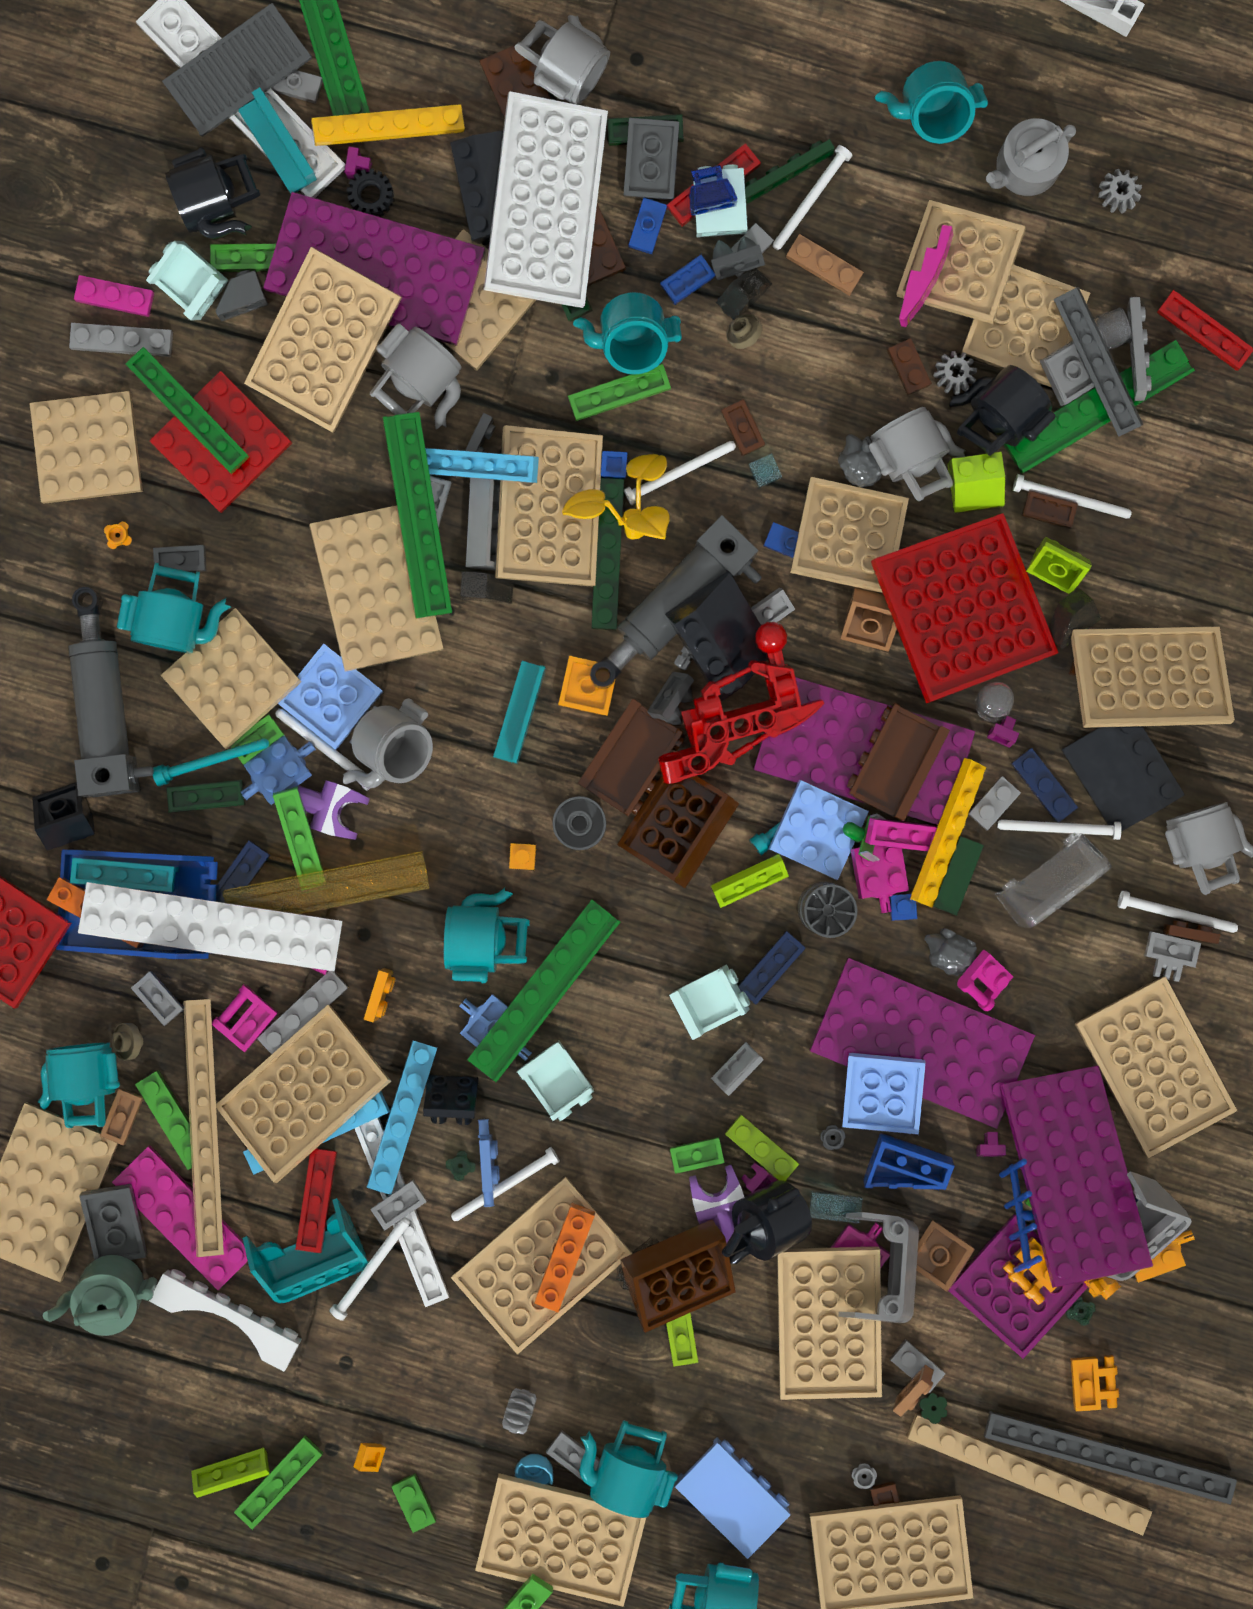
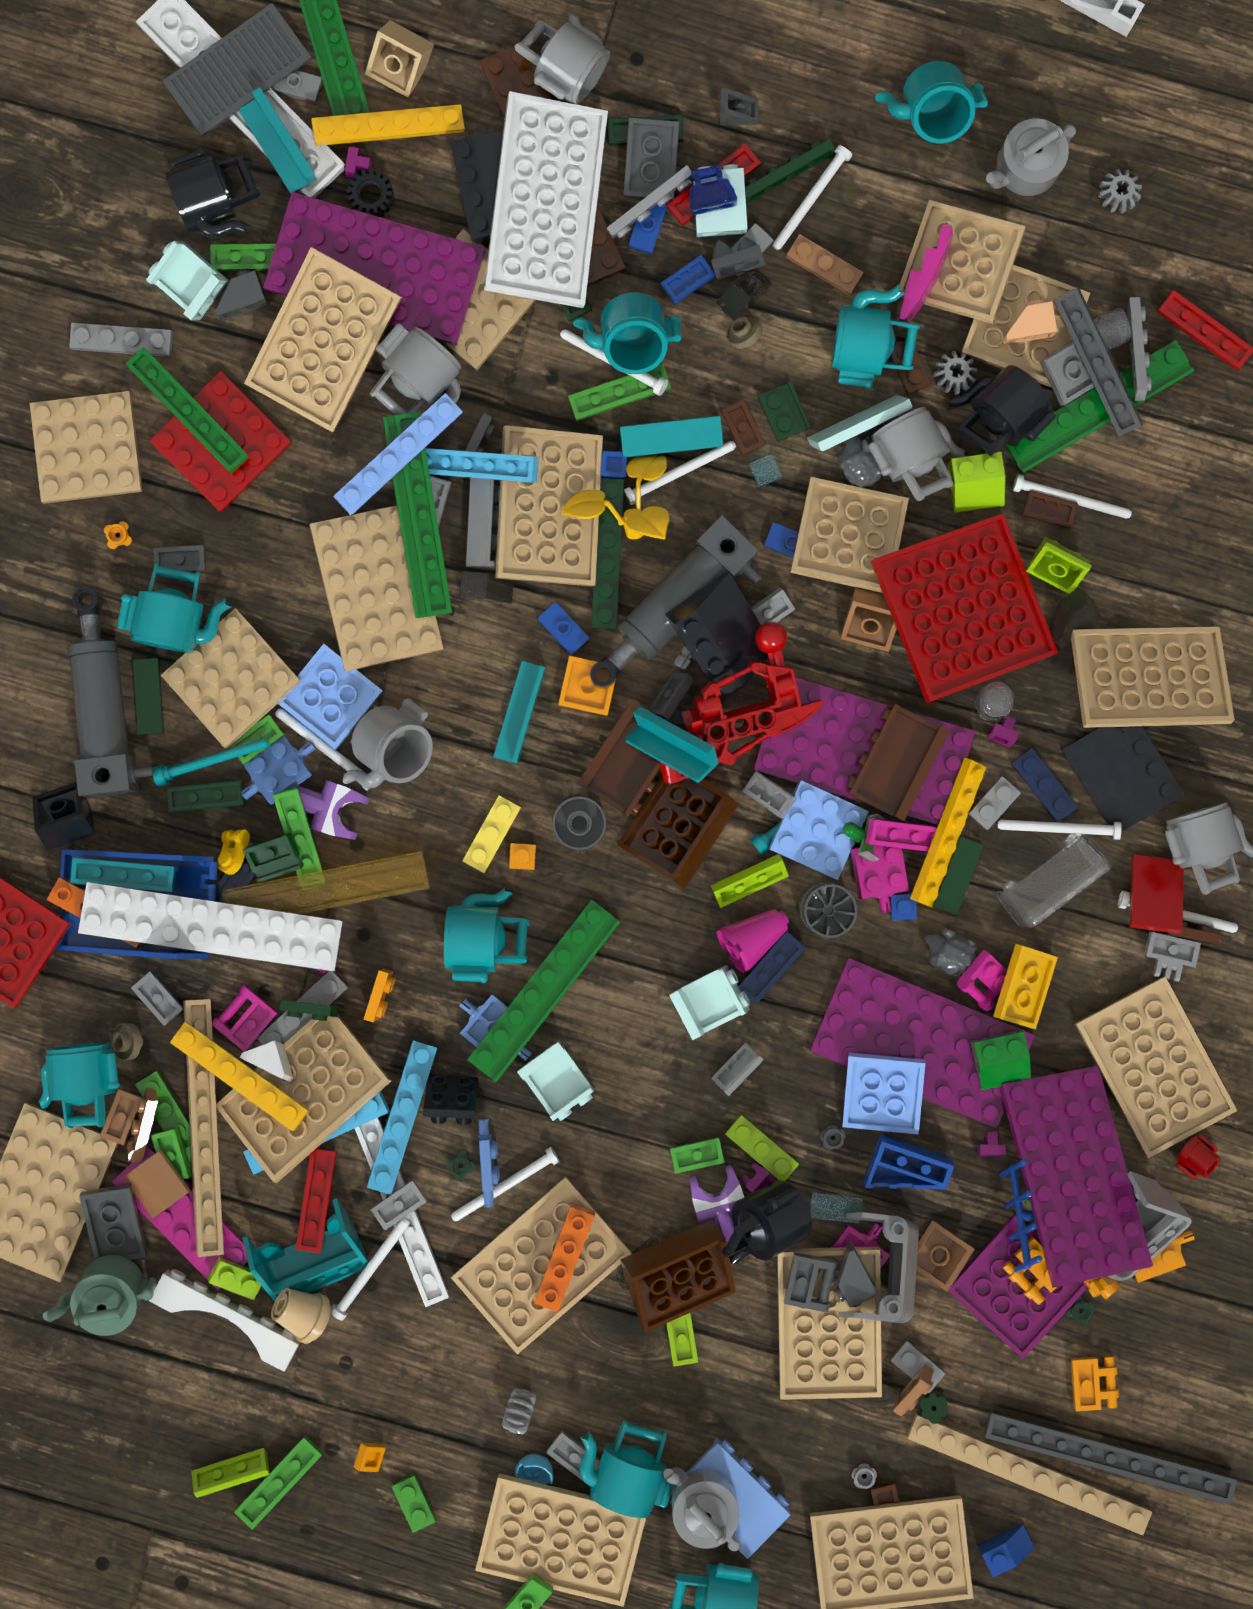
dark pink plate [74,275,154,317] -> none
none -> medium nougat slope [123,1150,191,1219]
none -> medium nougat plate [127,1088,158,1163]
none -> dark green tile [133,658,164,735]
none -> bright green plate [151,1127,192,1179]
none -> yellow plate [170,1022,309,1132]
none -> lime plate [207,1257,261,1300]
none -> yellow plate [218,829,250,875]
none -> white slope [240,1040,293,1082]
none -> dark green plate [243,832,304,883]
none -> tan piece [271,1288,331,1344]
none -> dark green plate [280,1000,339,1021]
none -> light blue plate [333,393,463,515]
none -> tan slope [365,20,434,98]
none -> light yellow plate [463,795,521,873]
none -> blue plate [537,602,590,656]
none -> white bar [560,329,668,396]
none -> light grey plate [606,165,693,239]
none -> teal panel [620,416,723,457]
none -> teal panel [625,706,719,783]
none -> light grey piece [663,1467,741,1551]
none -> dark pink cone [717,909,789,973]
none -> dark grey slope [719,87,758,125]
none -> light grey plate [742,771,797,819]
none -> dark green plate [757,381,811,443]
none -> dark grey plate [783,1252,840,1312]
none -> light aqua tile [807,395,913,452]
none -> teal piece [832,284,920,389]
none -> dark grey slope [835,1242,878,1308]
none -> green slope [970,1030,1031,1090]
none -> blue slope [977,1523,1034,1578]
none -> yellow plate [993,944,1058,1029]
none -> light nougat slope [1002,299,1057,345]
none -> red tile [1130,854,1184,934]
none -> red piece [1175,1133,1220,1179]

